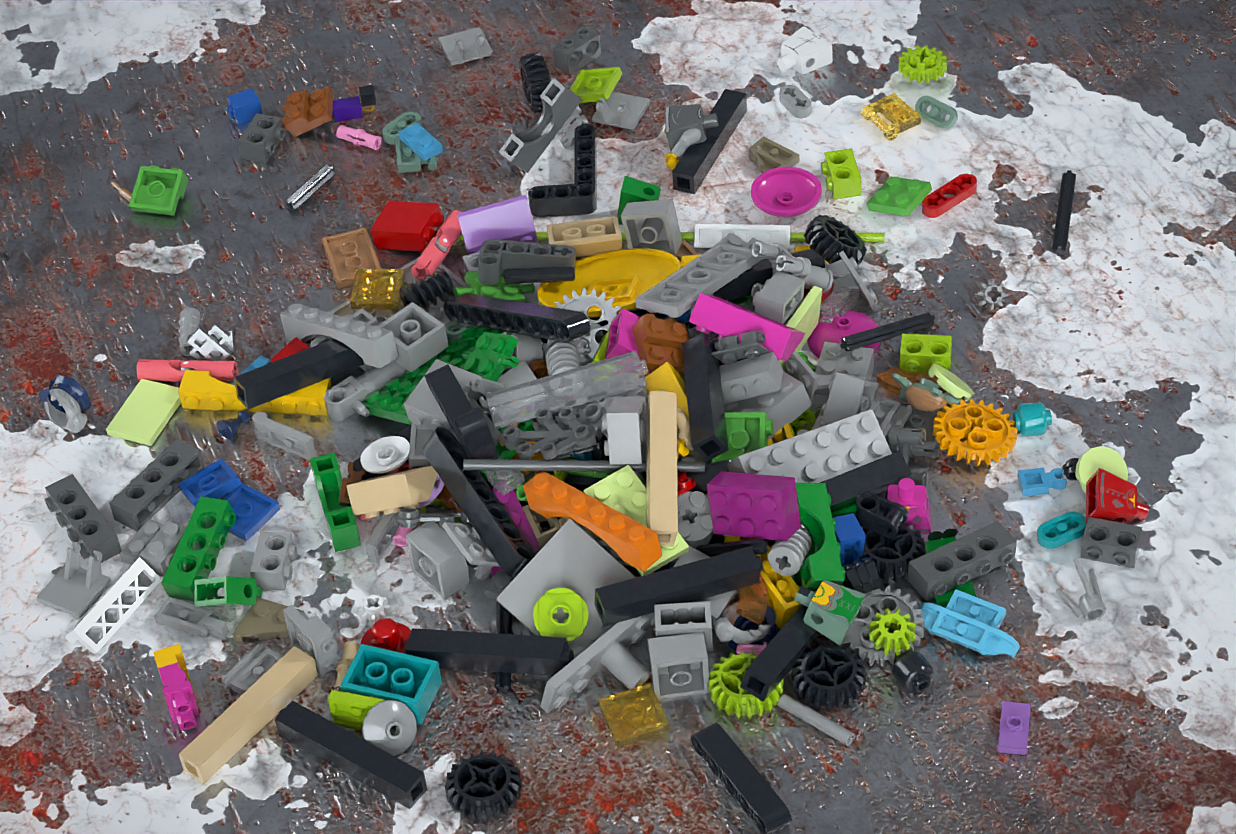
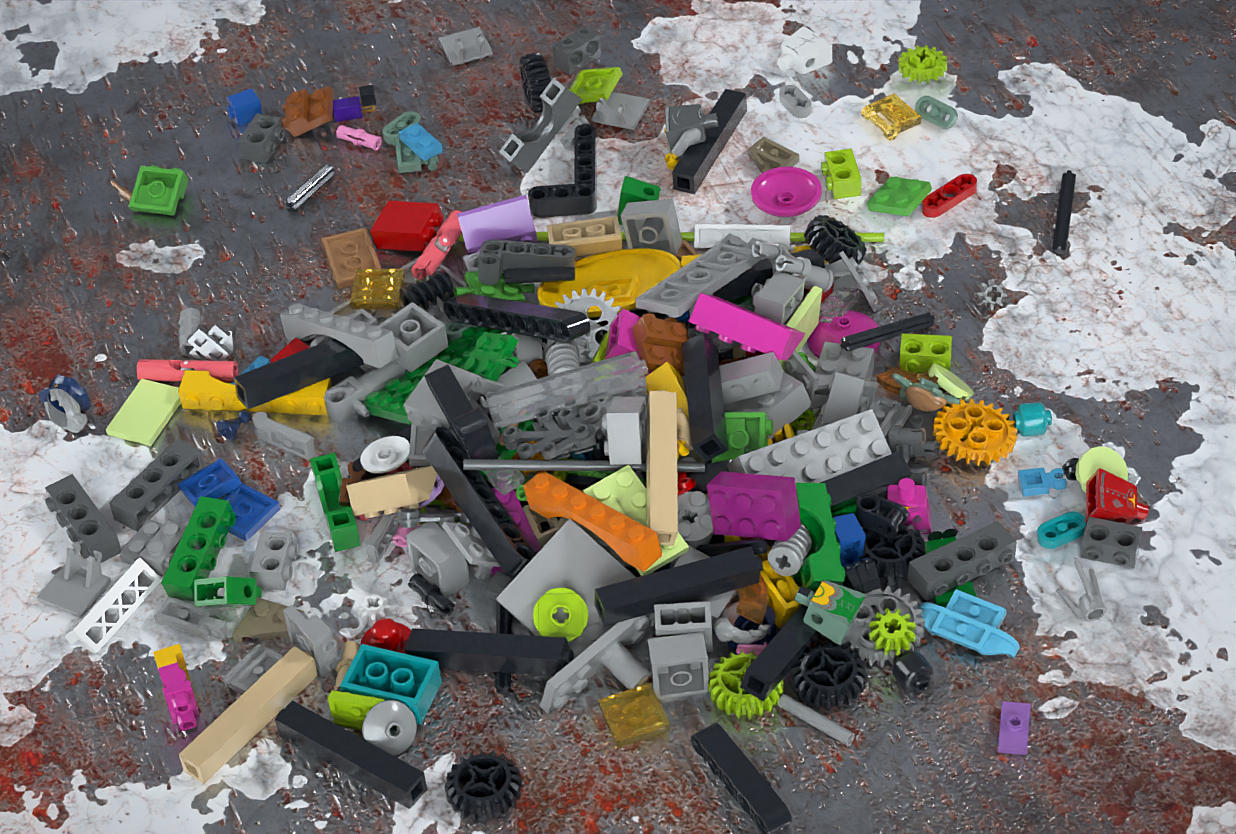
dark grey hinge [712,330,770,364] -> none
none -> black pin [408,573,455,617]

